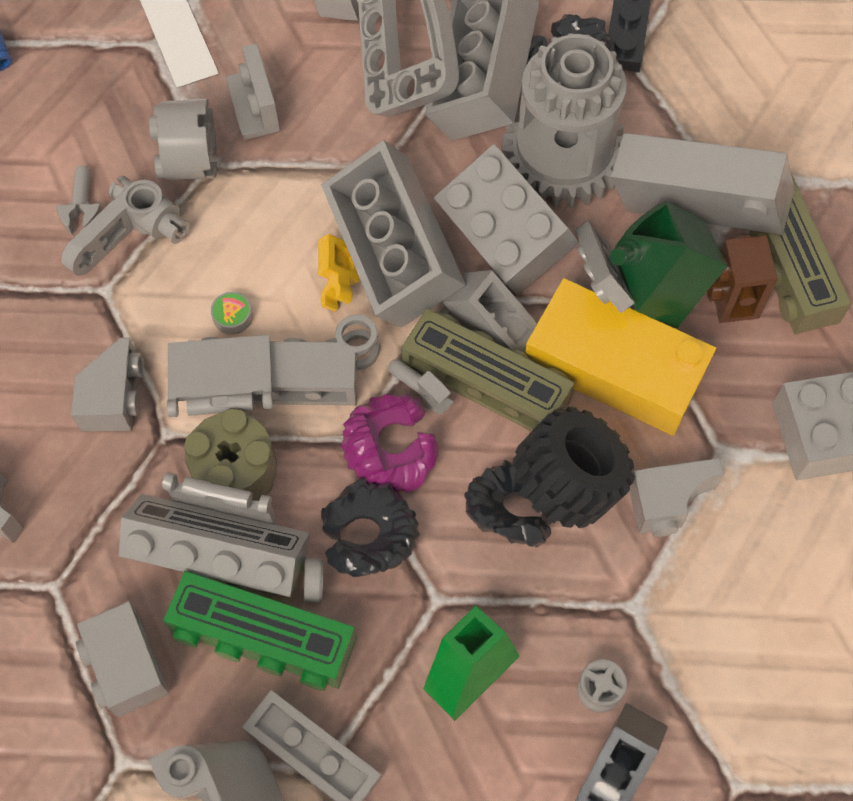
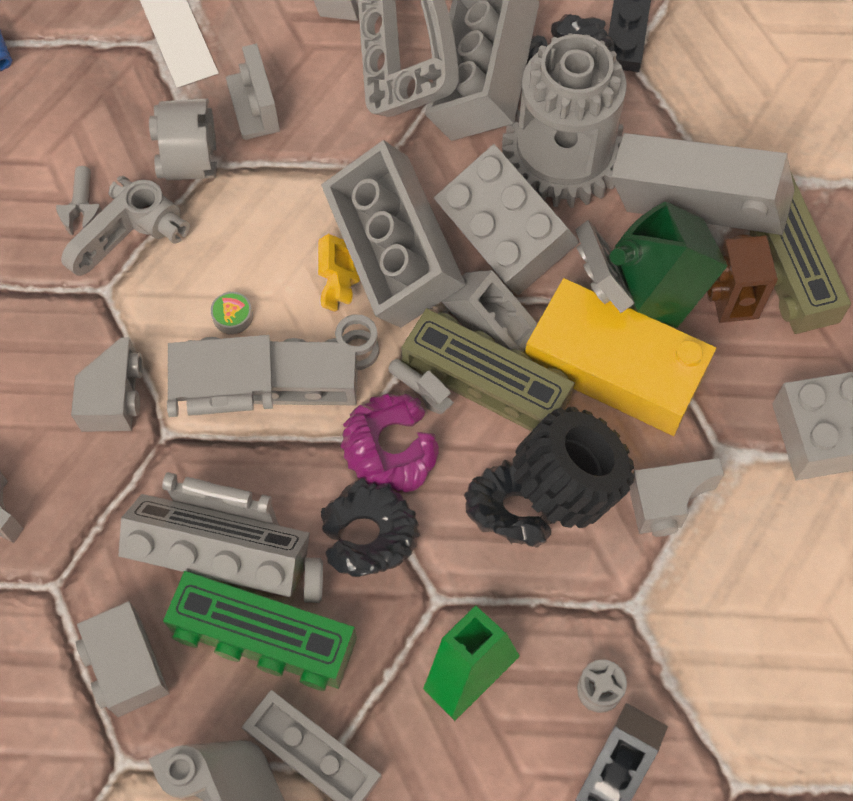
olive brick [184,409,277,501] -> none

